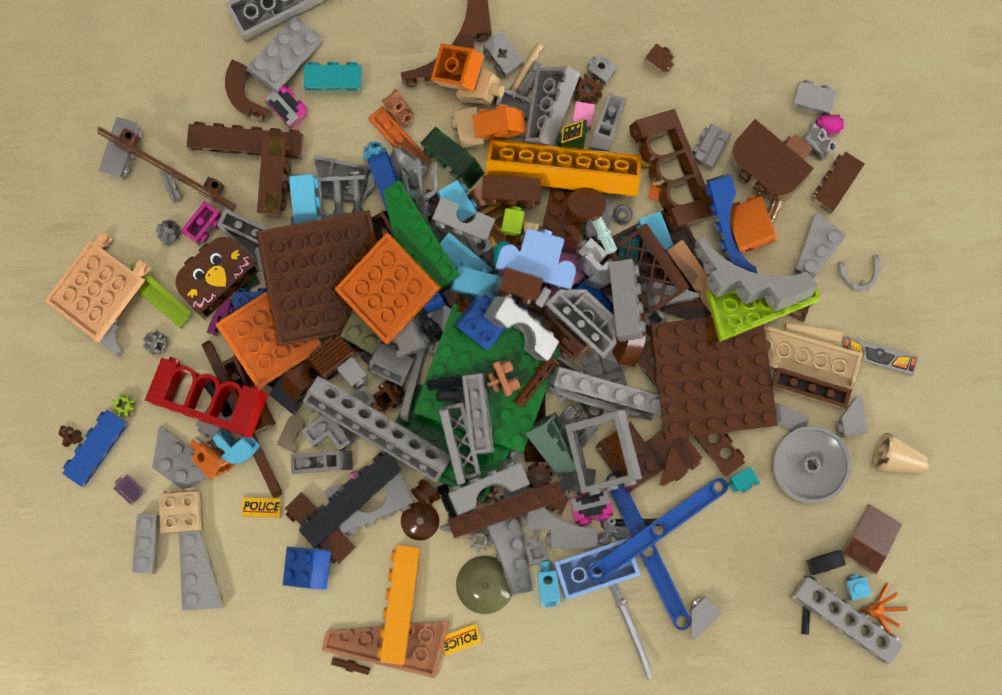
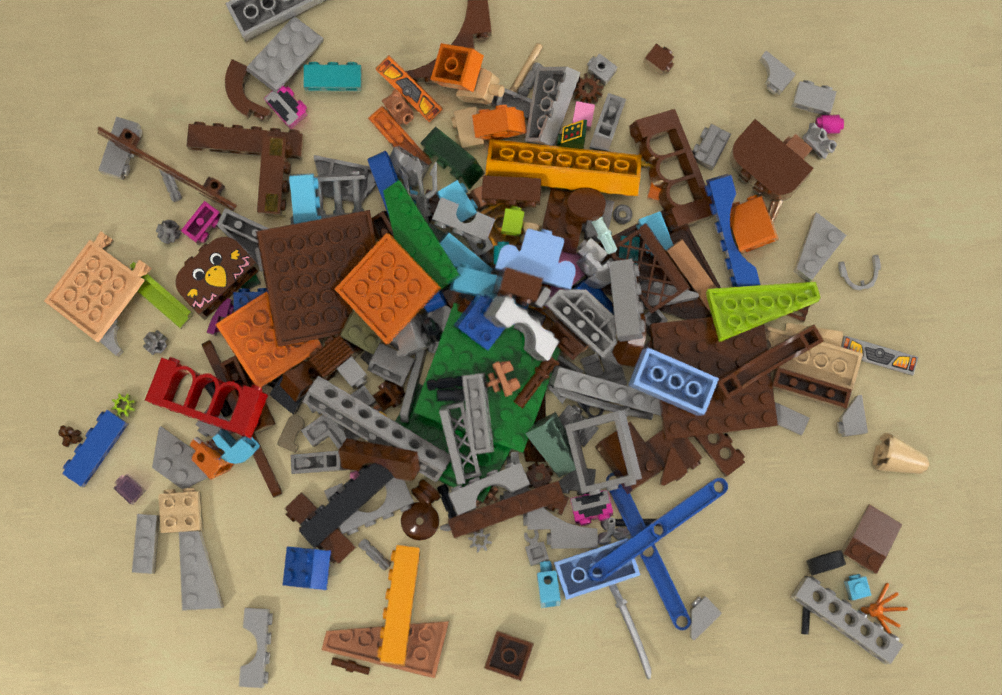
yellow tile [241,497,282,518] -> none
medium azure gear [363,142,386,159] -> none
yellow tile [443,624,482,655] -> none
olive dish [456,556,512,614] -> none
light grey brick [483,31,524,78] -> none
light grey wing [487,516,532,595] -> none
light grey arch [692,237,817,312] -> none
teal brick [728,467,760,493] -> none
light grey dish [773,426,851,504] -> none
reddish brown brick [812,152,865,214] -> none
none -> light grey arch [239,608,273,688]
none -> reddish brown arch [338,438,420,482]
none -> light grey axle [358,539,391,571]
none -> tile [375,55,443,122]
none -> reddish brown brick [484,630,534,681]
none -> light blue brick [628,348,719,416]
none -> reddish brown arch [715,324,824,400]
none -> light grey arch [759,51,796,95]

